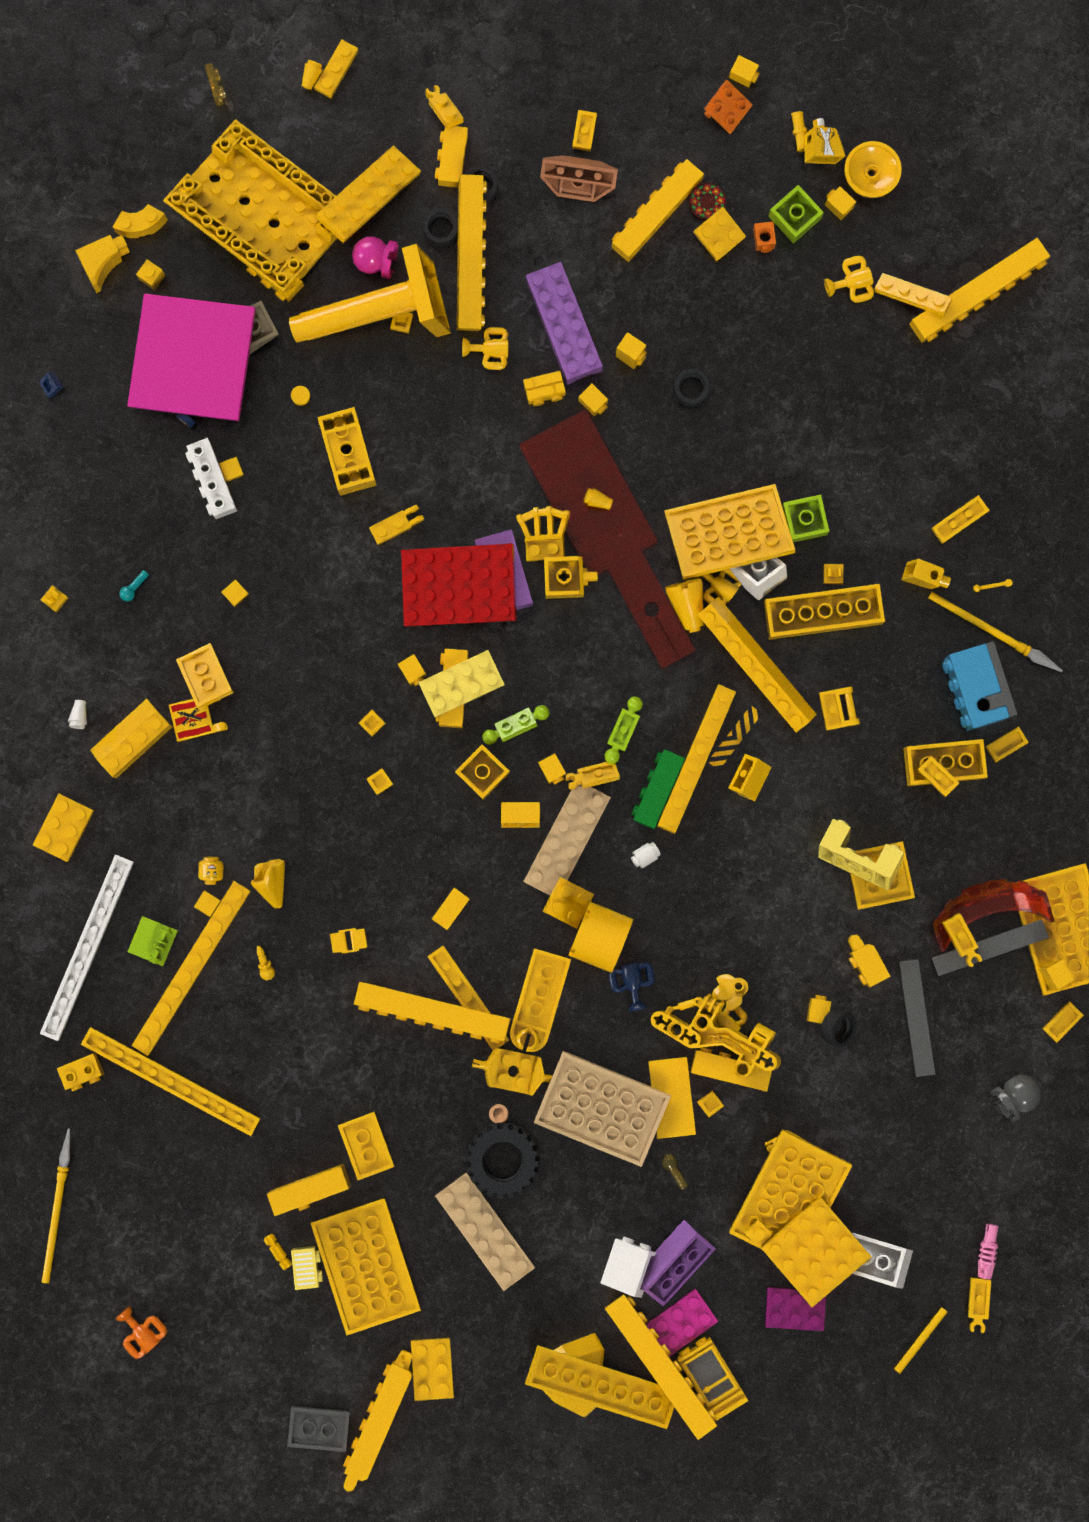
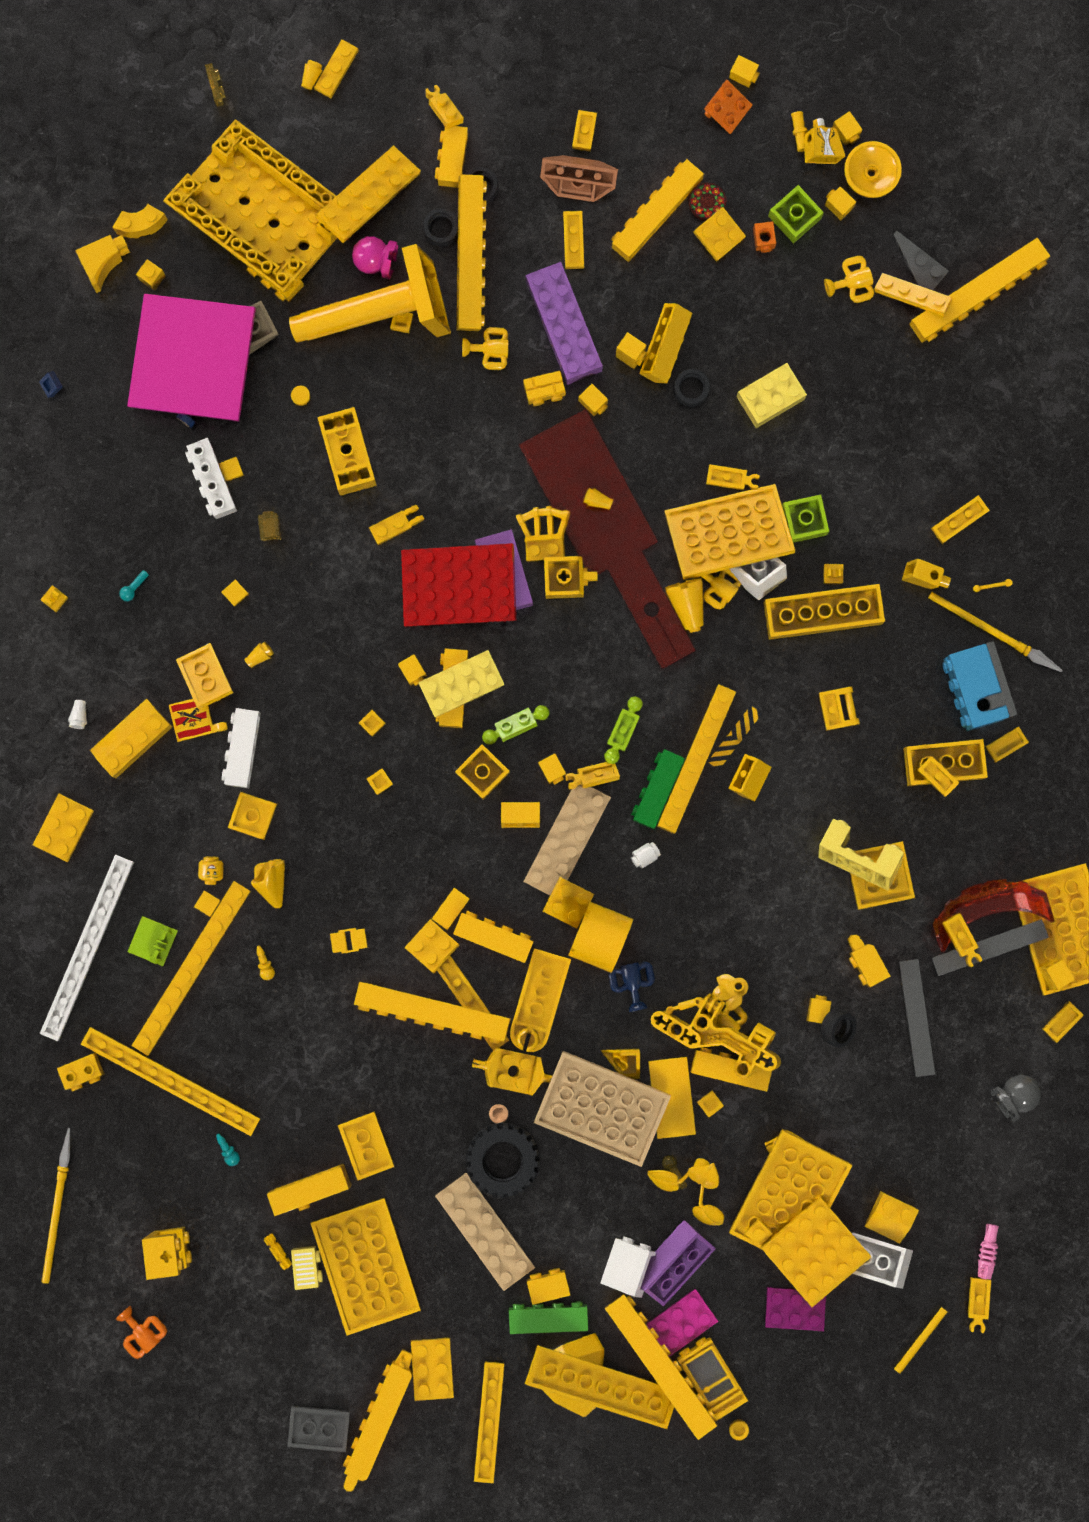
yellow brick [697,597,817,732] -> none
none -> yellow plate [142,1227,192,1280]
none -> teal bar [216,1134,240,1166]
none -> white brick [222,708,261,789]
none -> yellow tile [228,792,277,840]
none -> yellow cone [244,641,274,668]
none -> clear yellow brick [258,511,281,541]
none -> yellow plate [405,919,459,974]
none -> yellow brick [453,911,534,963]
none -> yellow plate [474,1361,504,1483]
none -> bright green brick [509,1301,588,1334]
none -> yellow brick [527,1268,570,1305]
none -> yellow plate [563,211,584,269]
none -> yellow slope [601,1049,640,1079]
none -> yellow brick [639,303,692,383]
none -> yellow plant [648,1158,724,1226]
none -> yellow plate [706,464,760,490]
none -> yellow tile [729,1419,749,1440]
none -> light yellow brick [736,363,807,428]
none -> yellow brick [832,111,862,146]
none -> yellow slope [864,1191,919,1243]
none -> dark grey wing [893,231,949,291]

